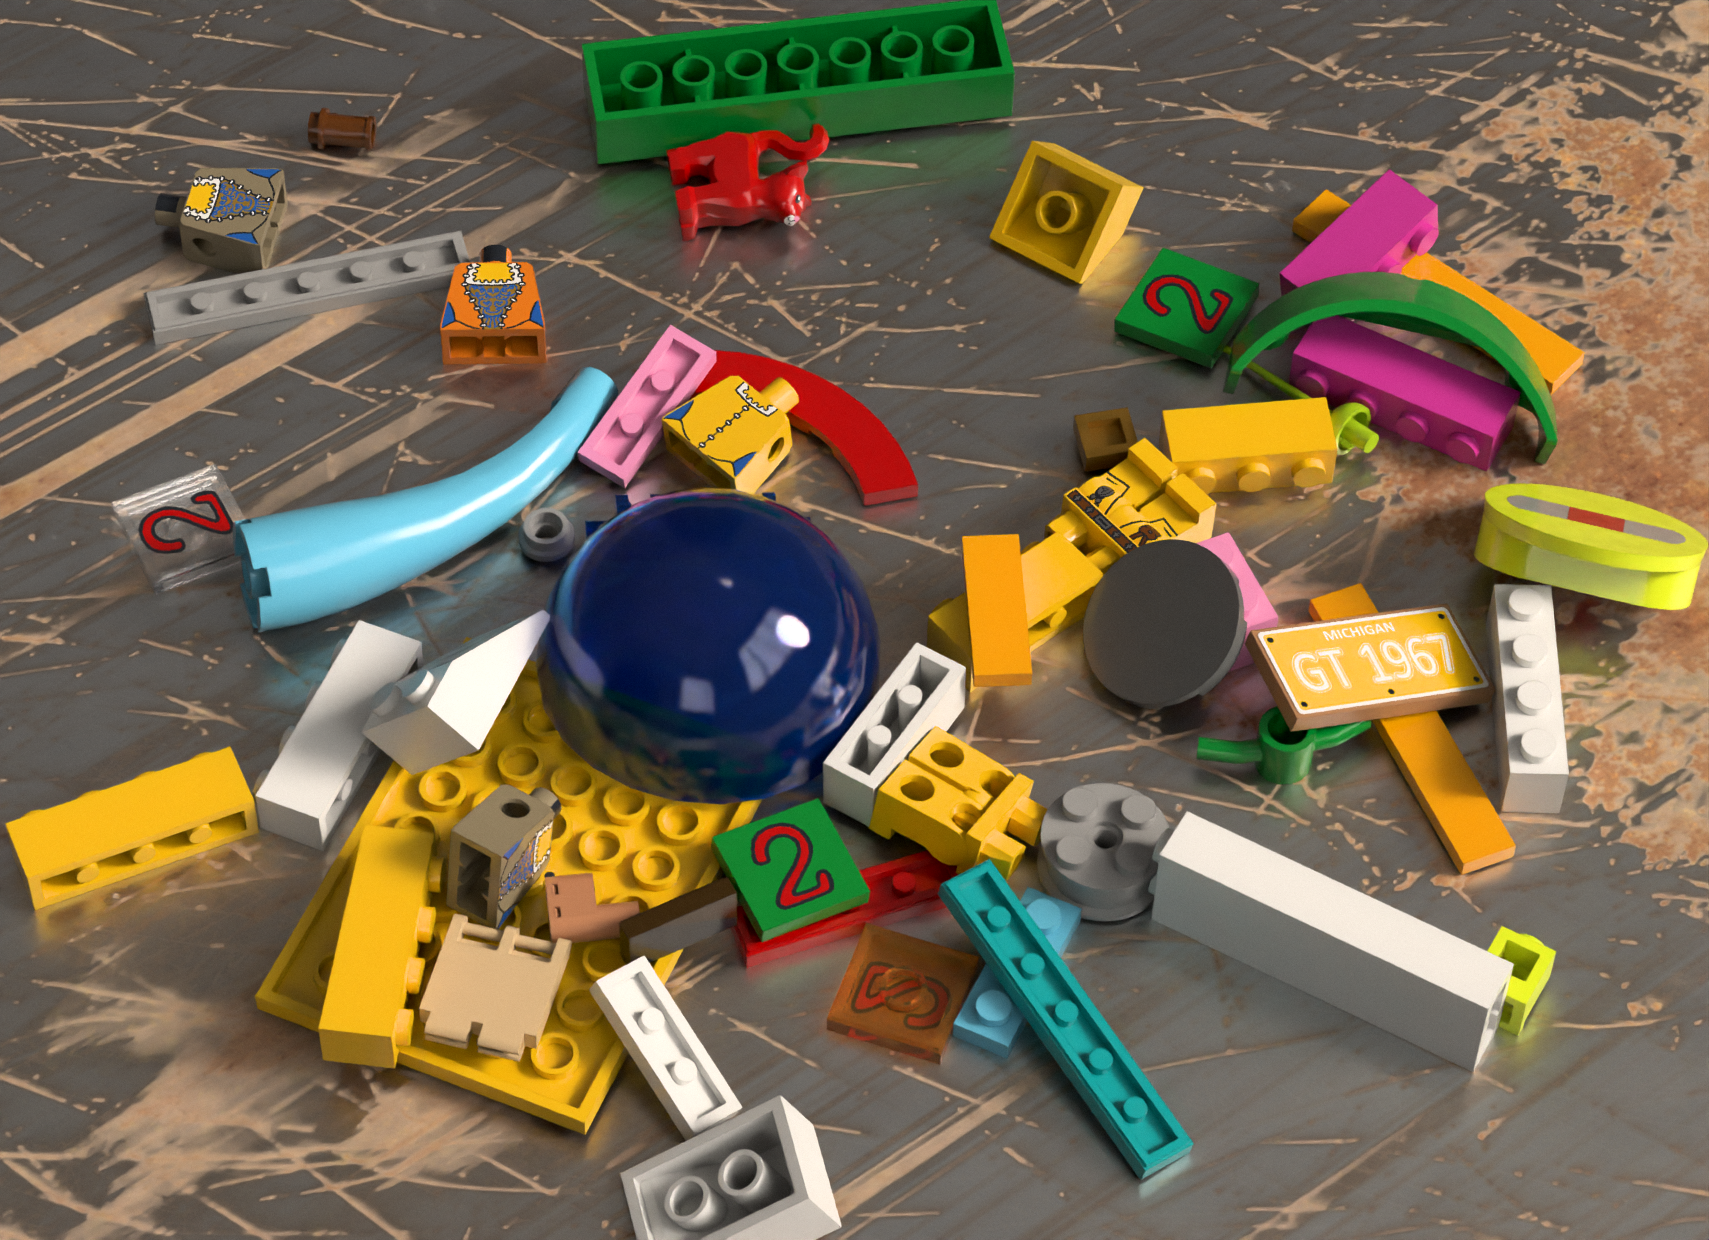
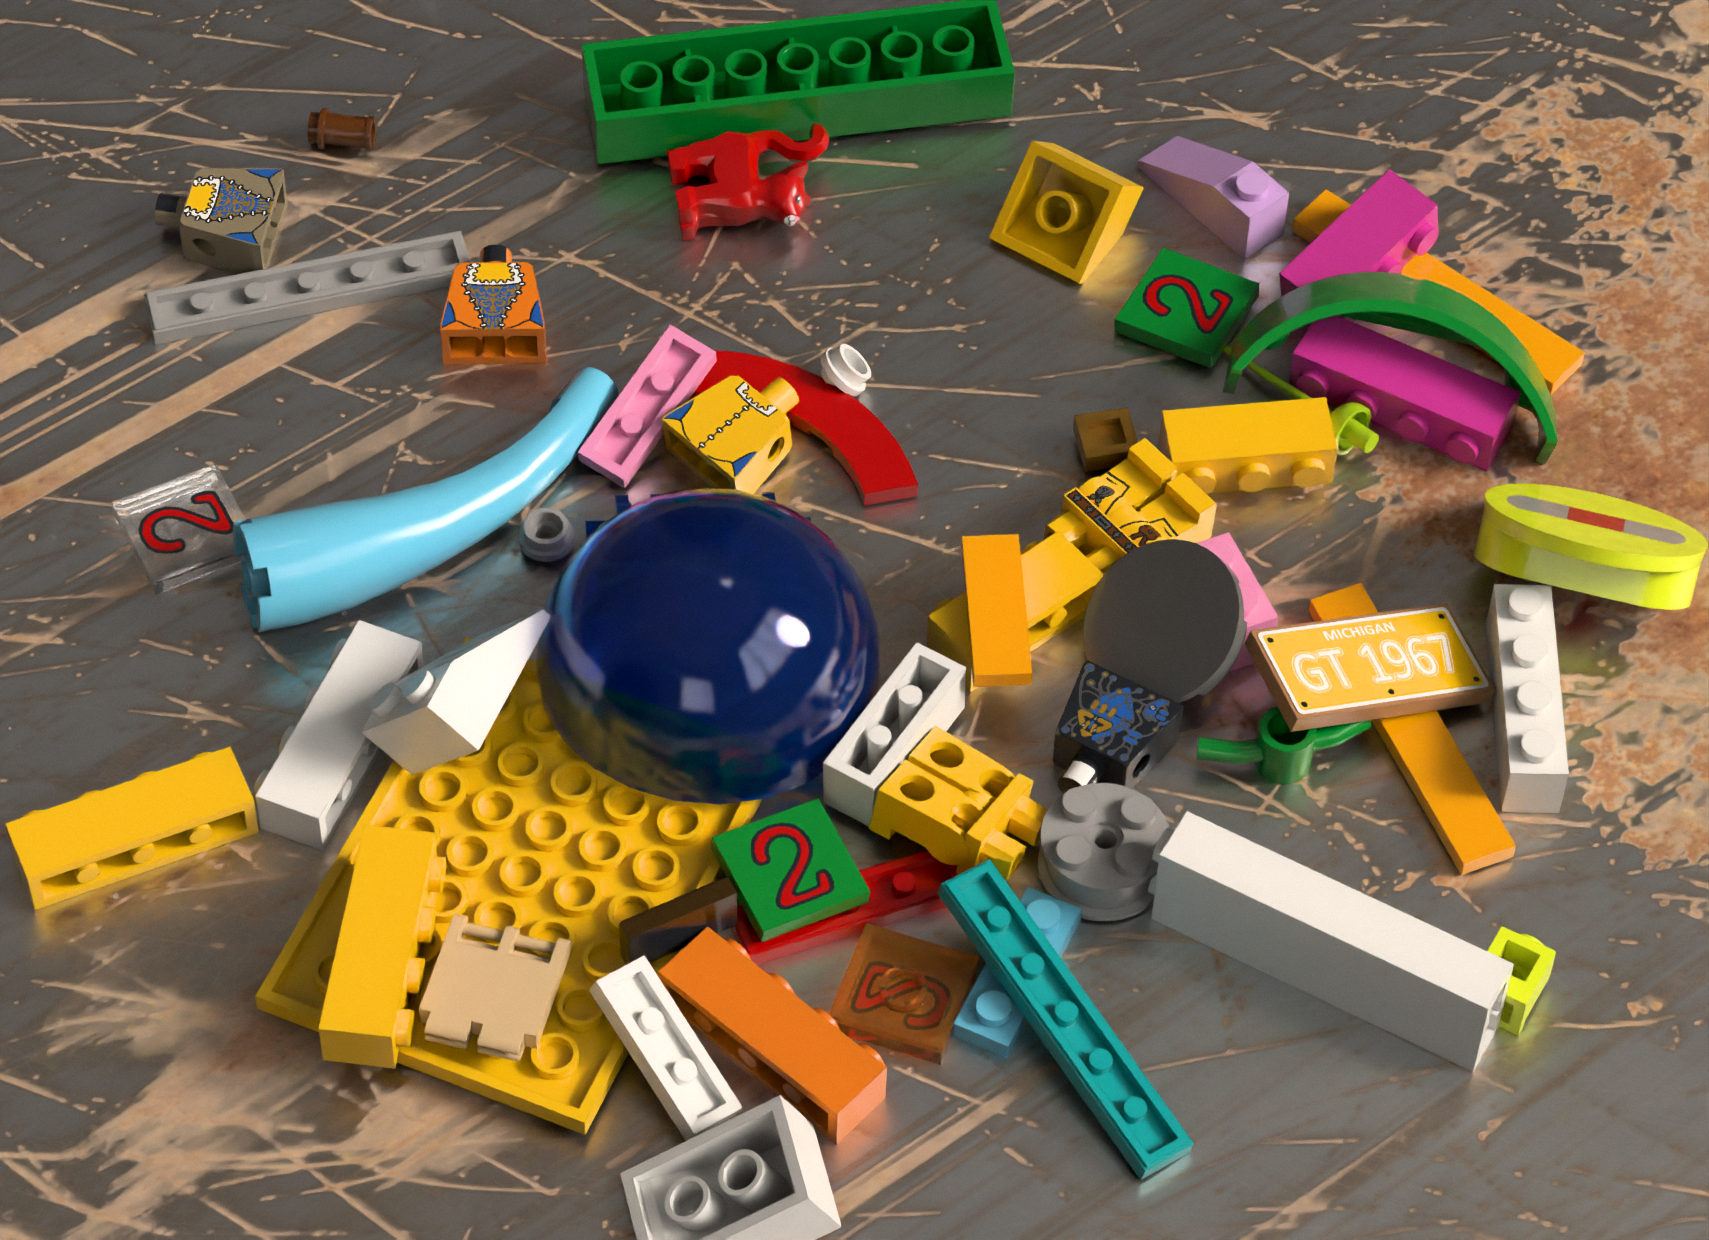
dark tan torso [446,785,562,929] -> none
nougat piece [544,872,640,943] -> none
none -> orange brick [658,926,887,1145]
none -> white plate [821,344,871,396]
none -> black torso [1053,660,1184,794]
none -> lavender slope [1138,136,1289,260]

